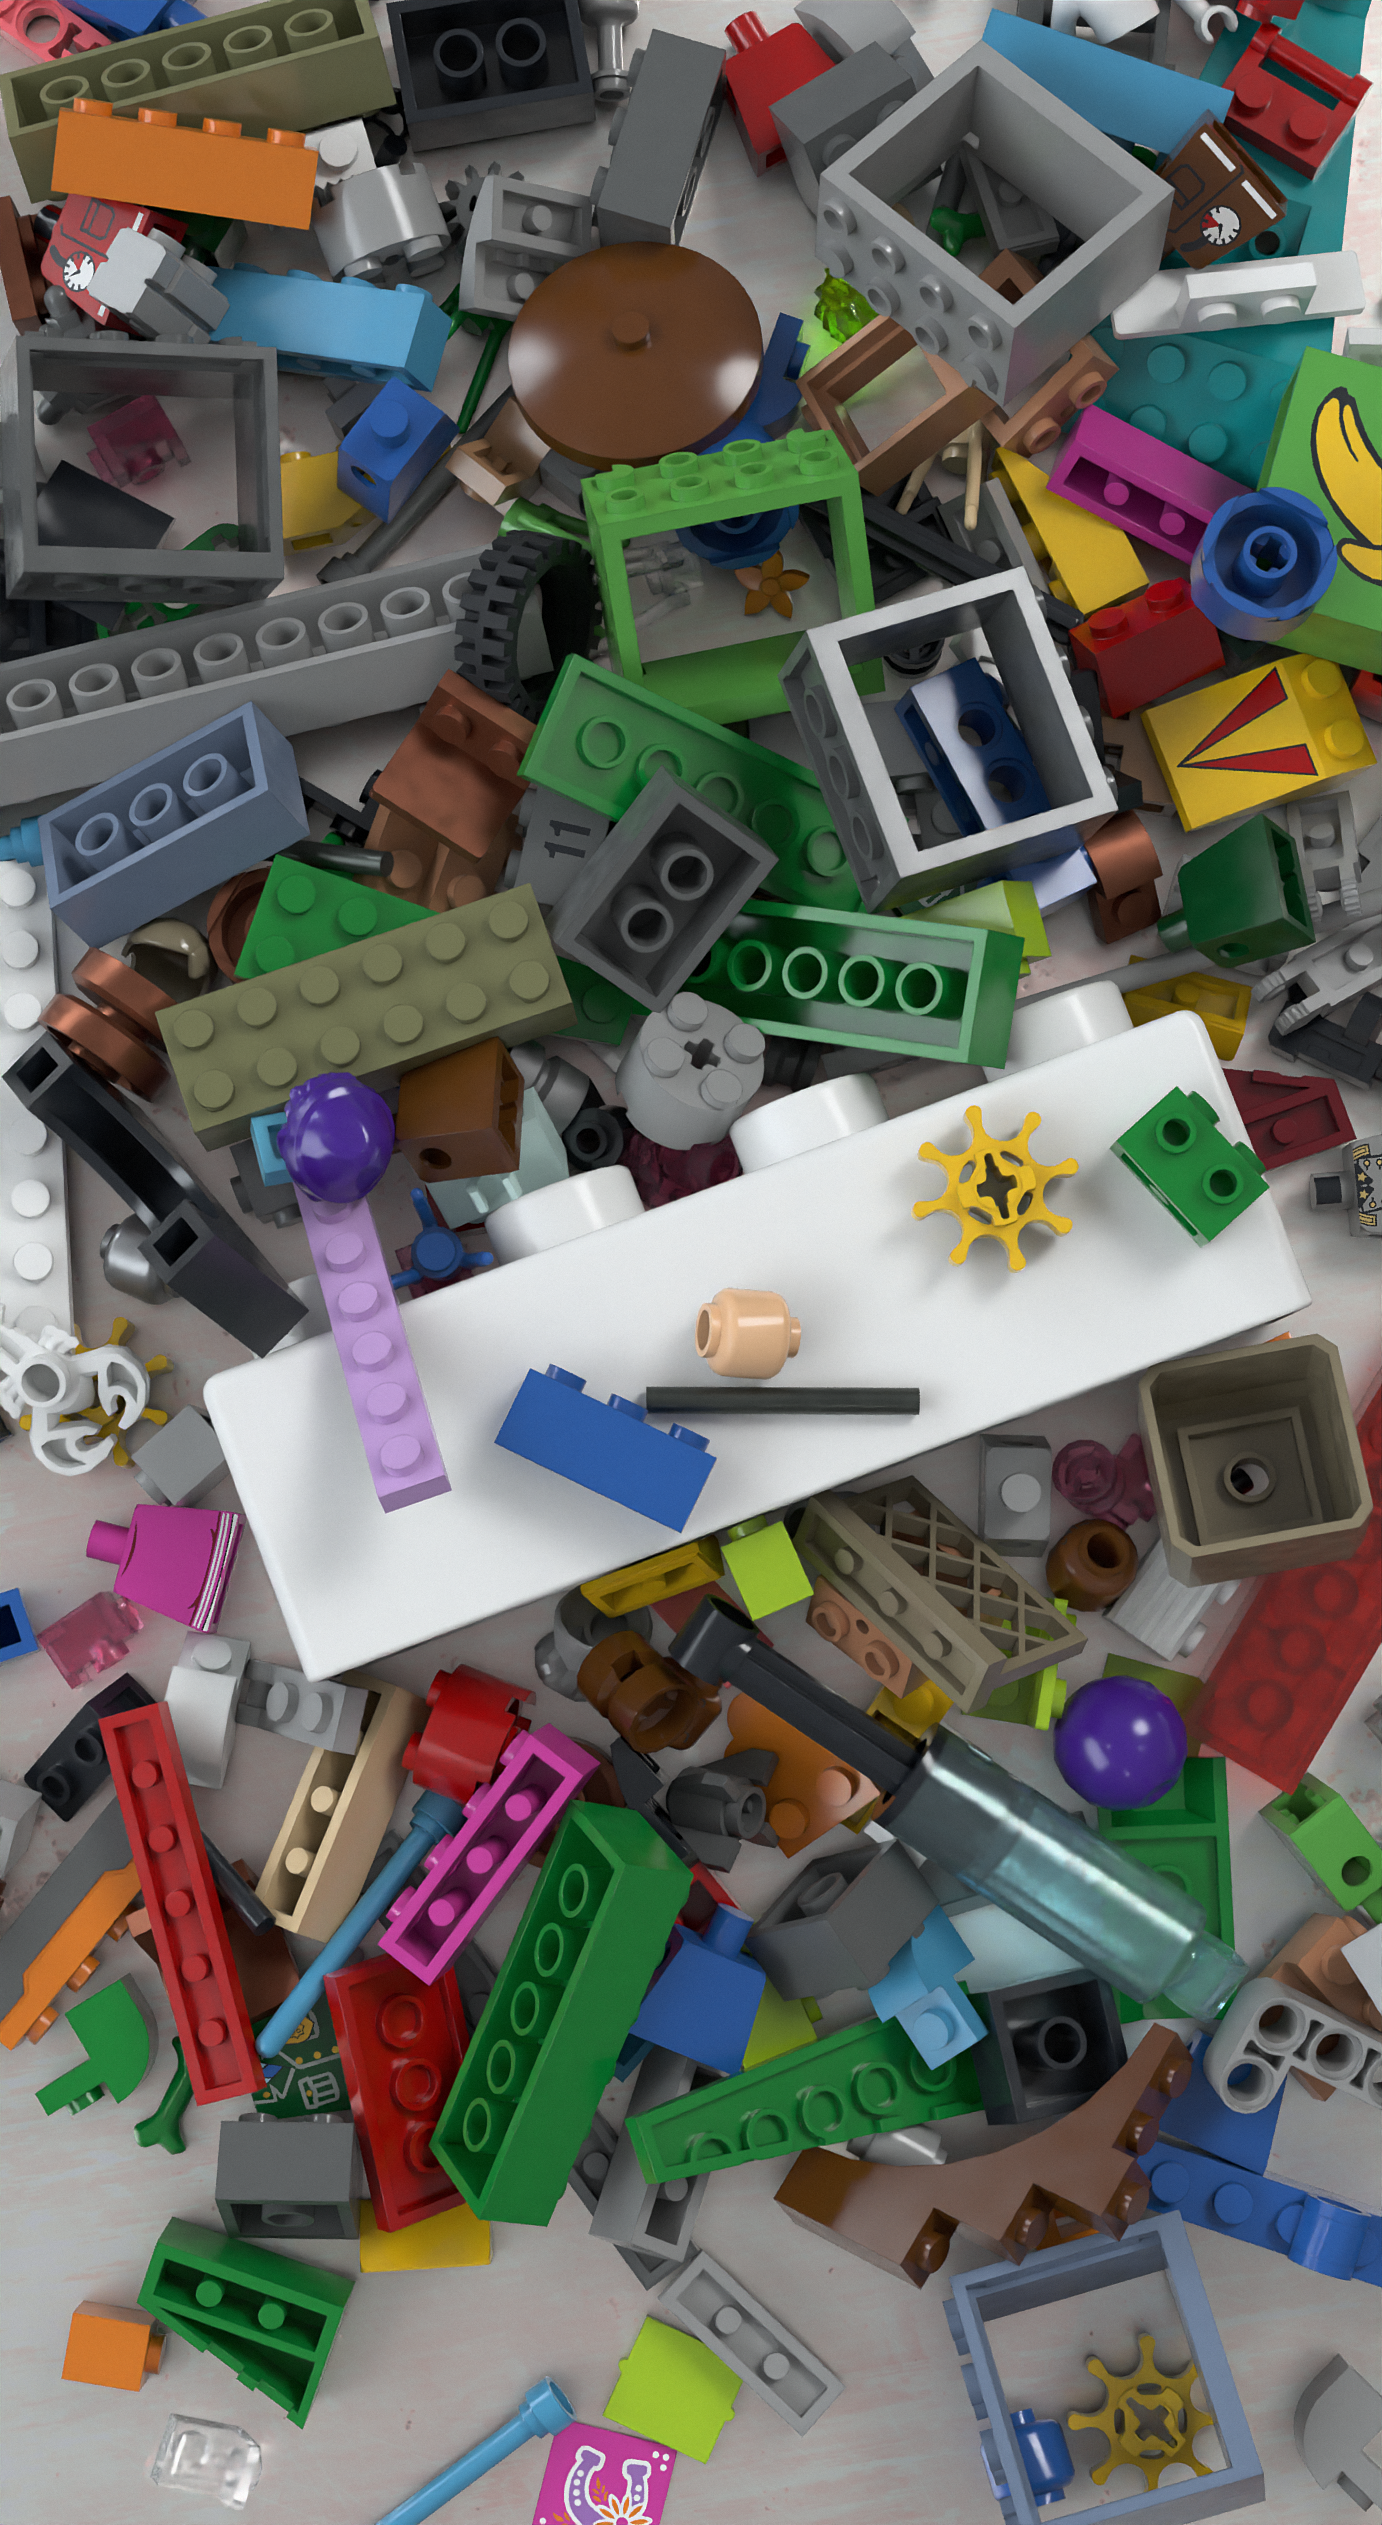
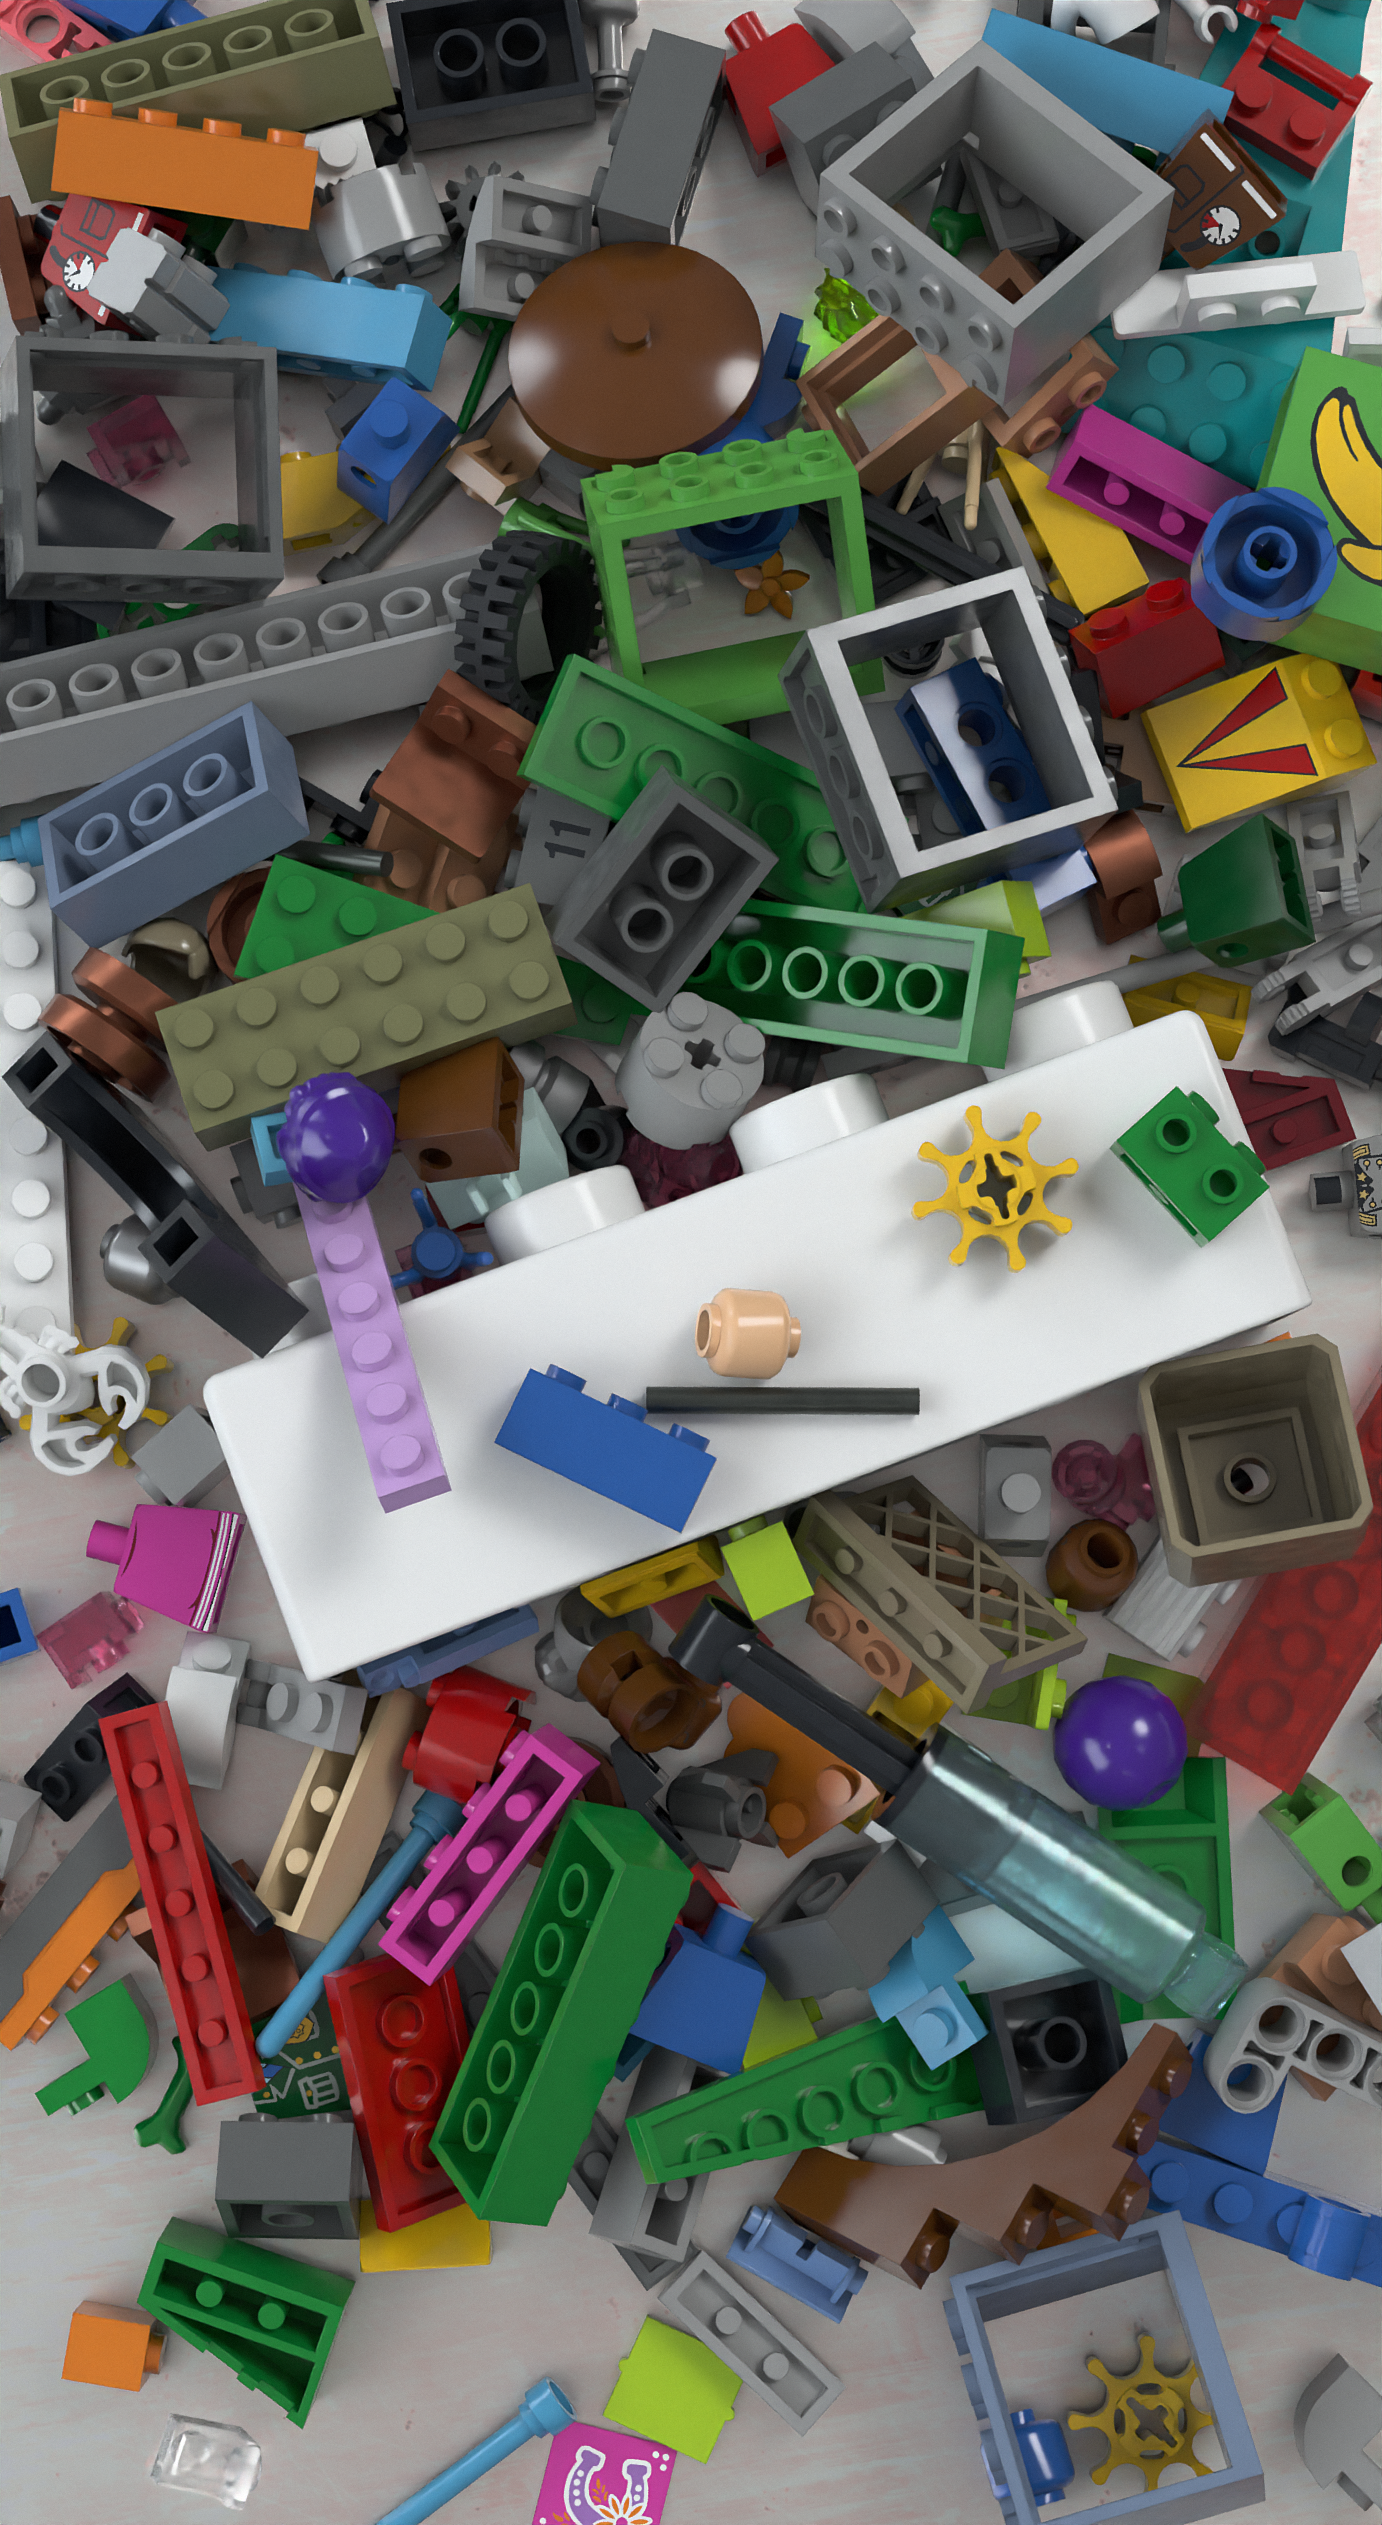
none -> medium blue hinge [356,1604,539,1698]
none -> medium blue hinge [726,2205,869,2324]

